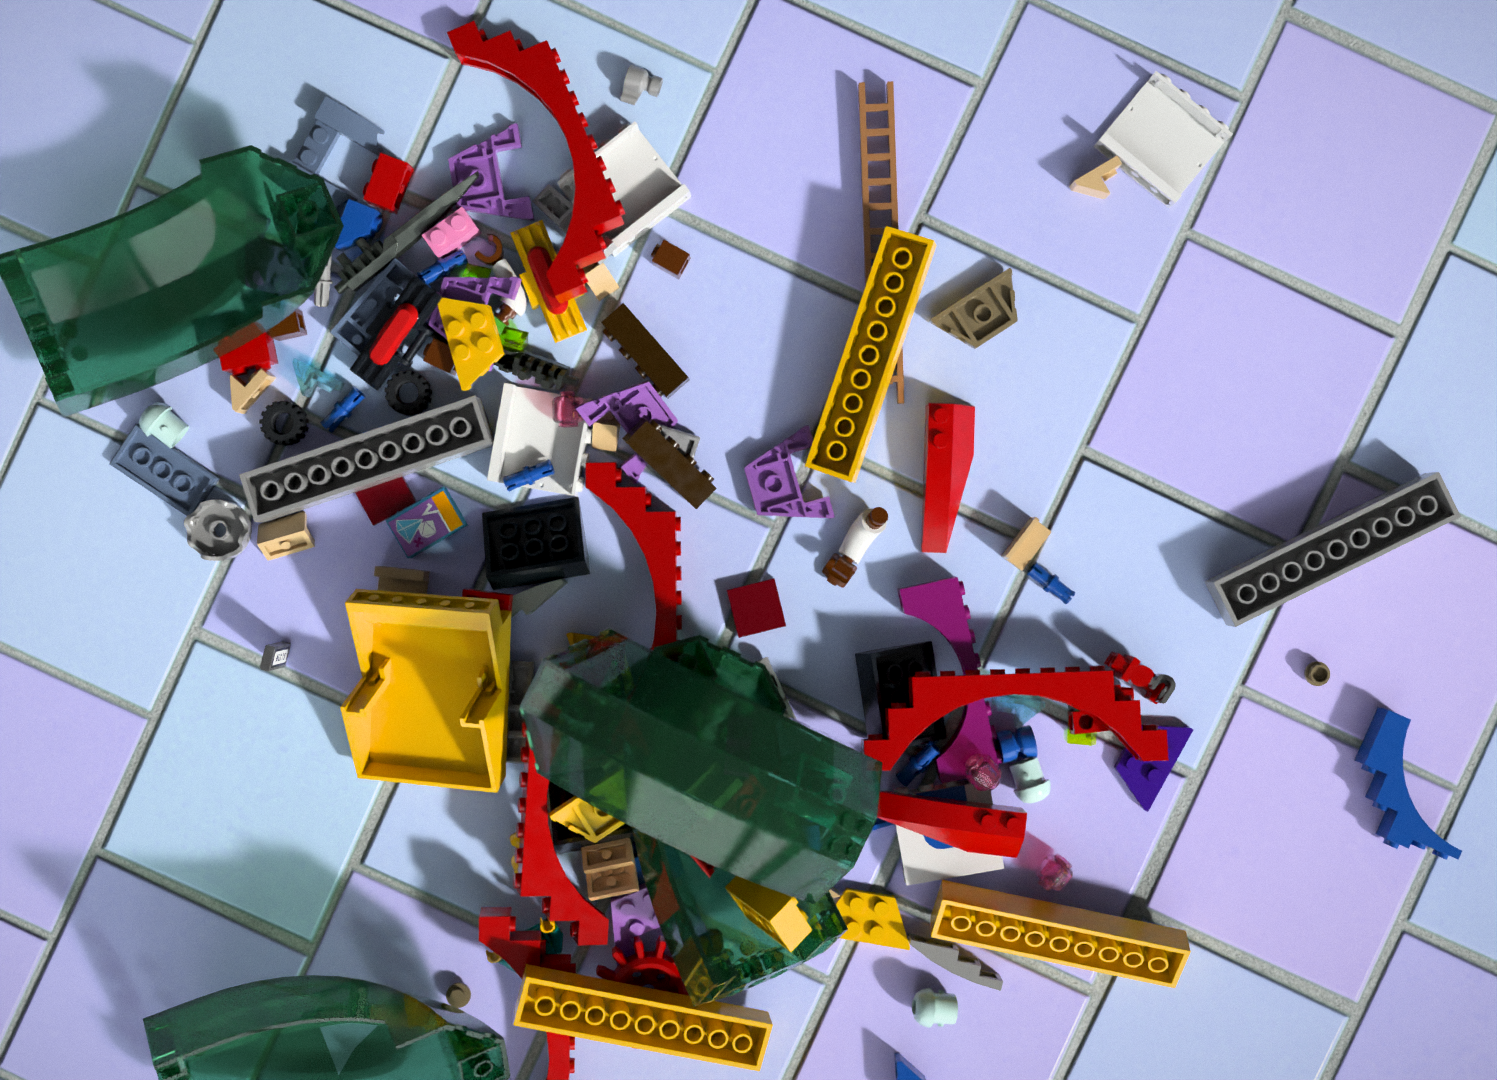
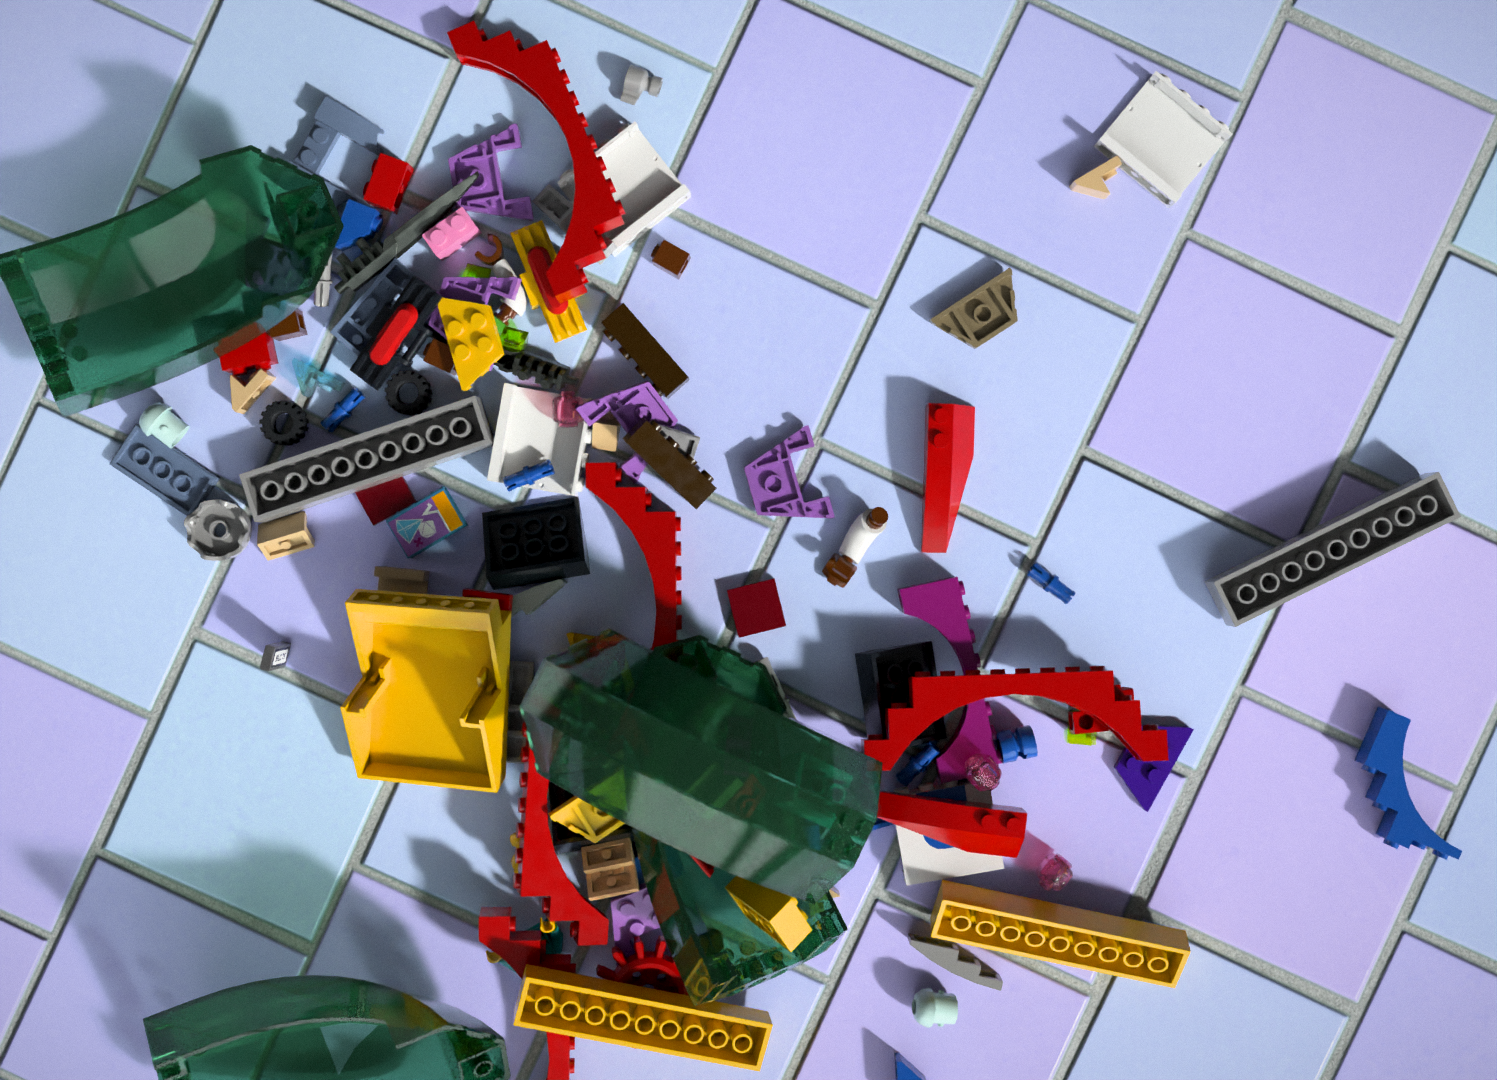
blue pin [417,249,468,284] -> none
dark tan plate [446,982,471,1008] -> none
slope [583,262,620,301] -> none
yellow brick [805,226,937,483] -> none
yellow wing [816,887,910,950] -> none
medium nougat ladder [858,81,904,404] -> none
clear light blue slope [991,696,1046,729] -> none
tan panel [1001,517,1051,571] -> none
light aqua piece [1009,757,1051,803] -> none
red hips [1104,651,1176,704] -> none
dark tan plate [1304,661,1330,686] -> none

